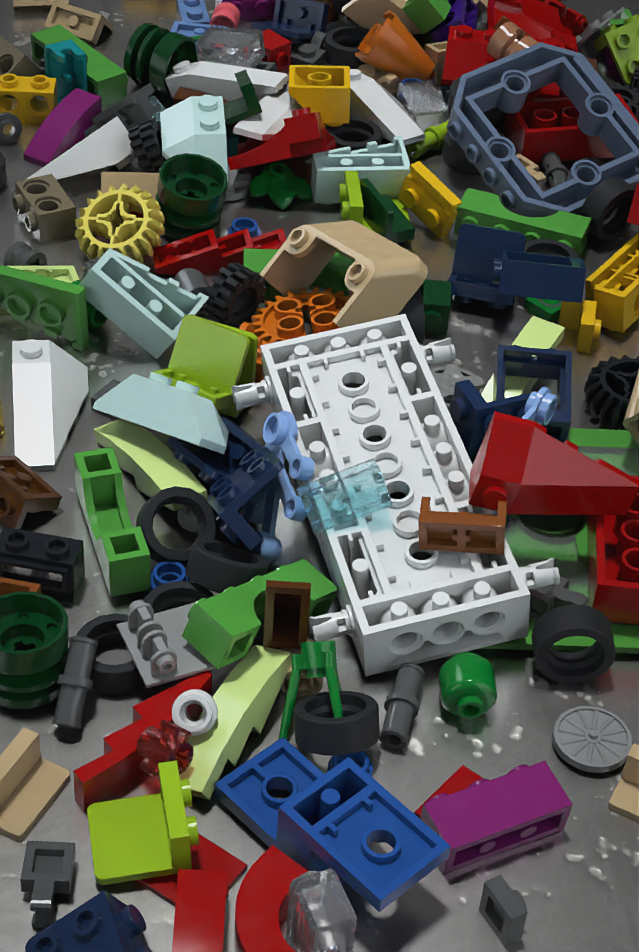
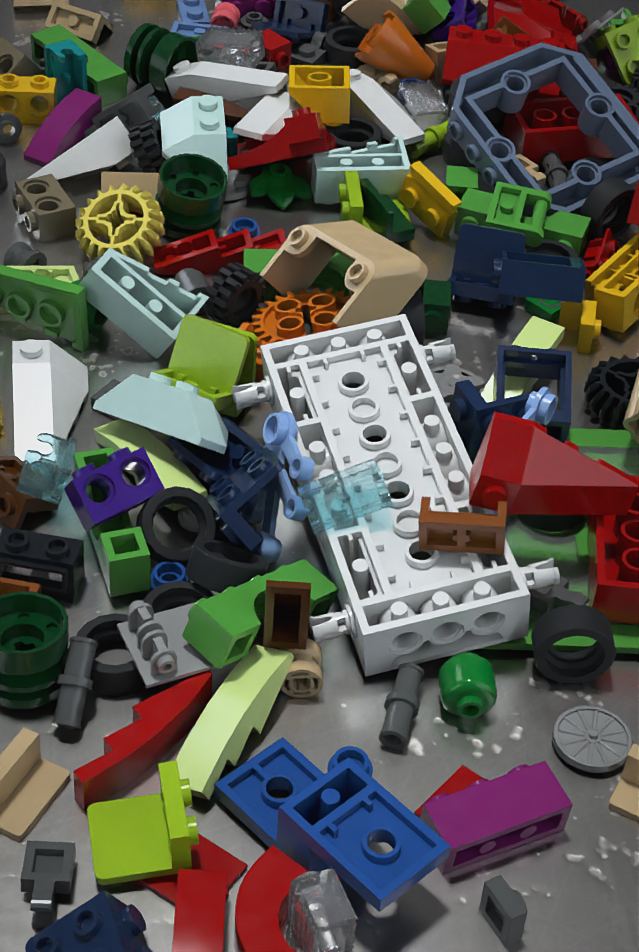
clear red gear [136,719,194,777] -> none
white plate [172,689,218,735] -> none
dark green panel [223,69,262,125] -> none
green plant [278,641,343,740] -> none
black tyre [293,691,380,756] -> none
nougat wheel [487,22,539,61] -> none
none -> clear light blue hinge [16,433,77,505]
none -> dark purple brick [64,447,165,532]
none -> dark grey plate [240,12,268,36]
none -> bright green panel [445,165,478,200]
none -> bright green plate [485,181,552,247]
none -> red hinge [584,228,620,280]

